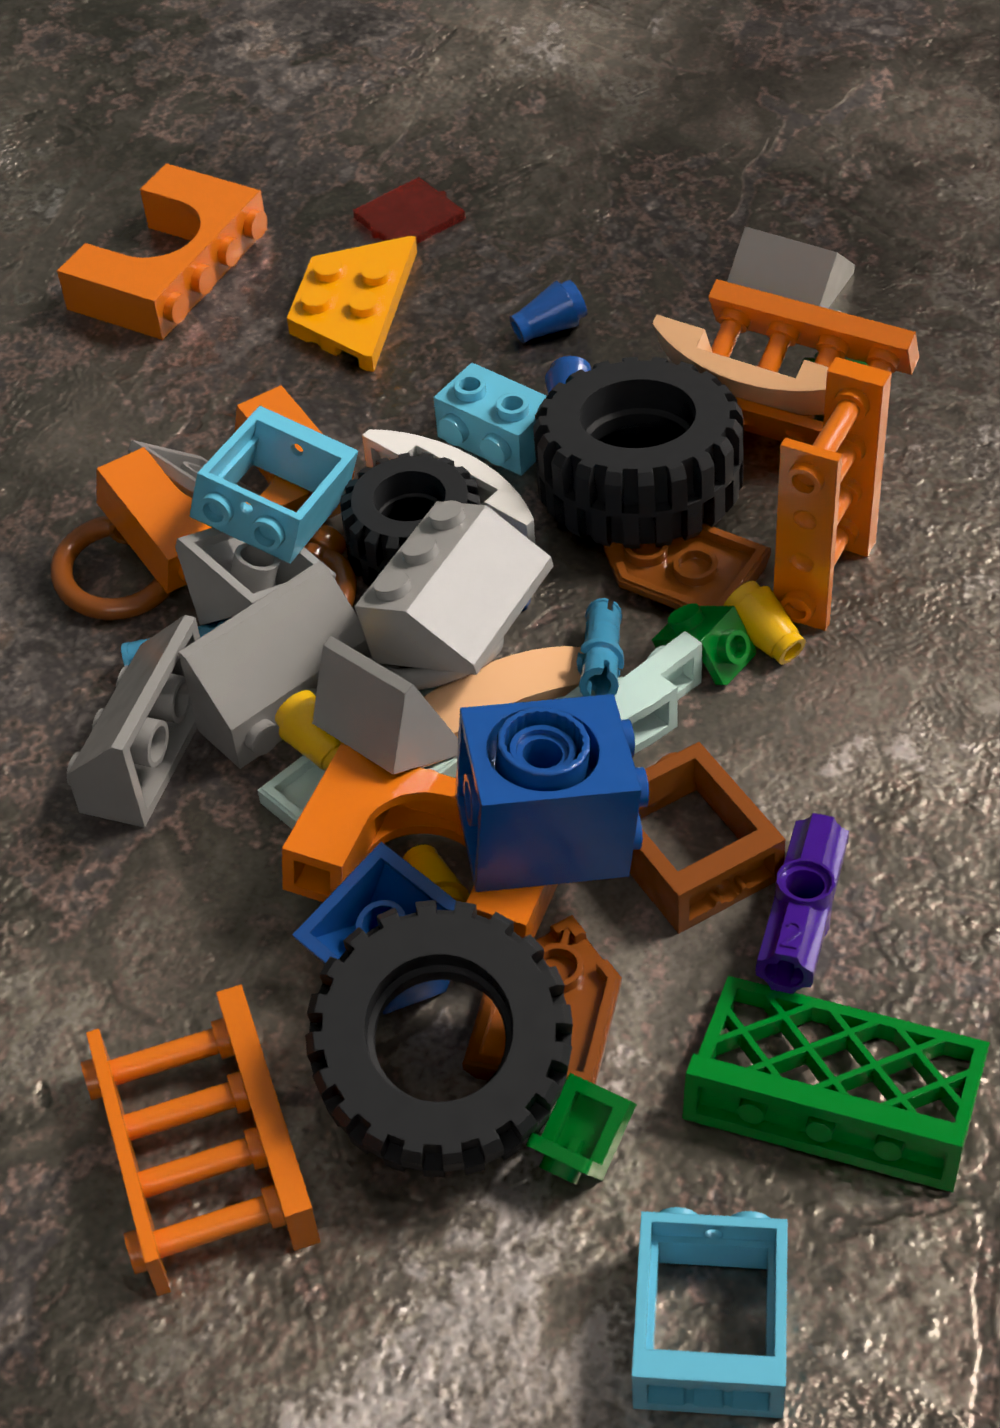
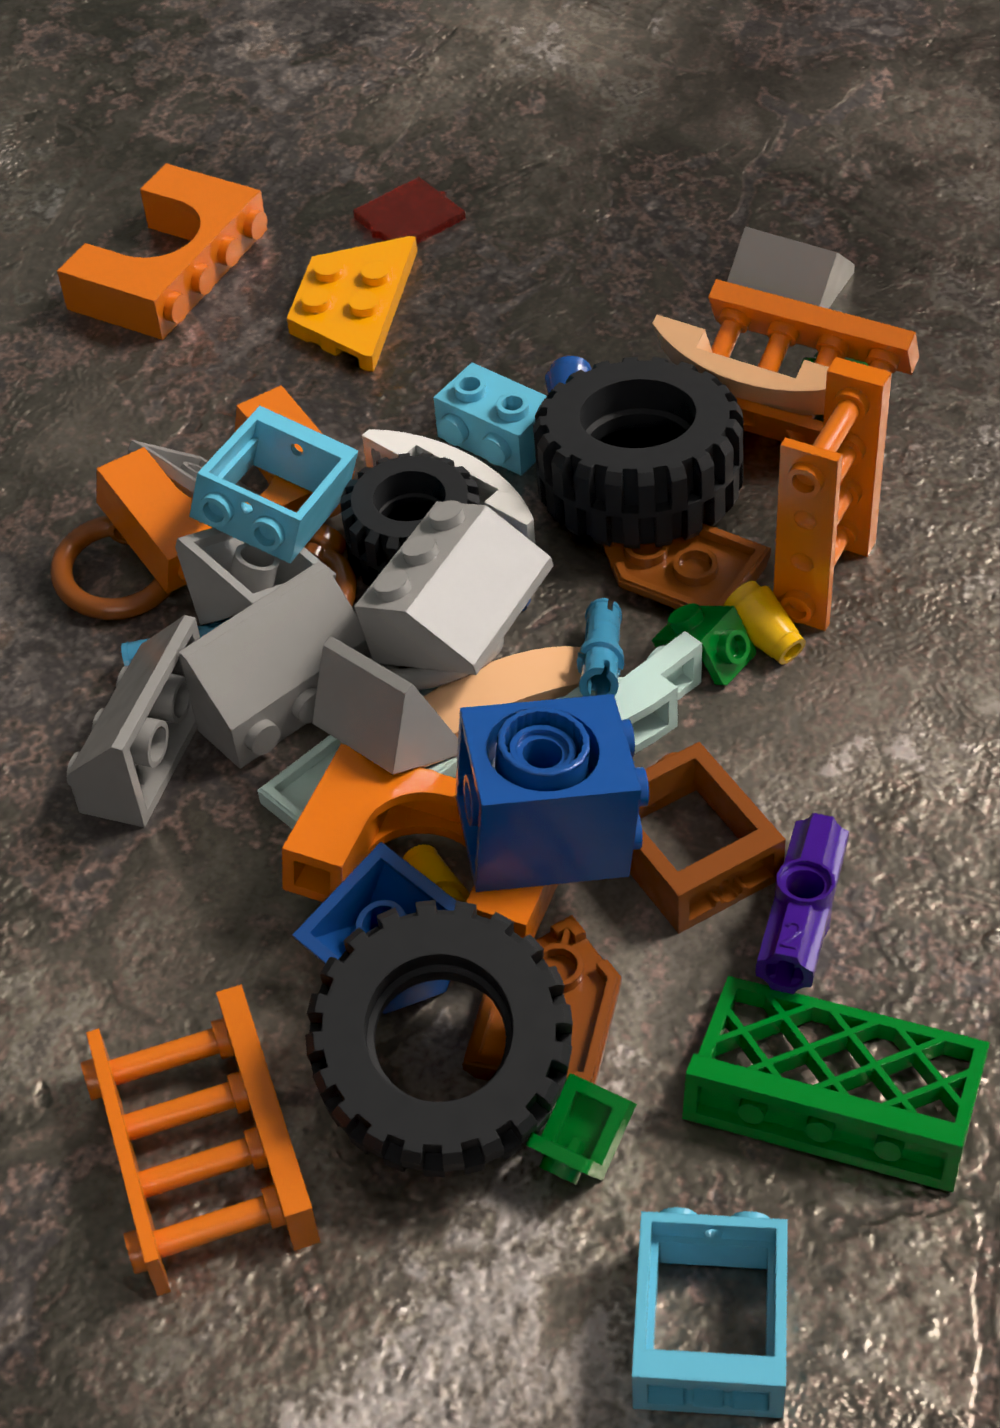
yellow cone [275,690,346,771] -> none
blue cone [509,280,588,344] -> none

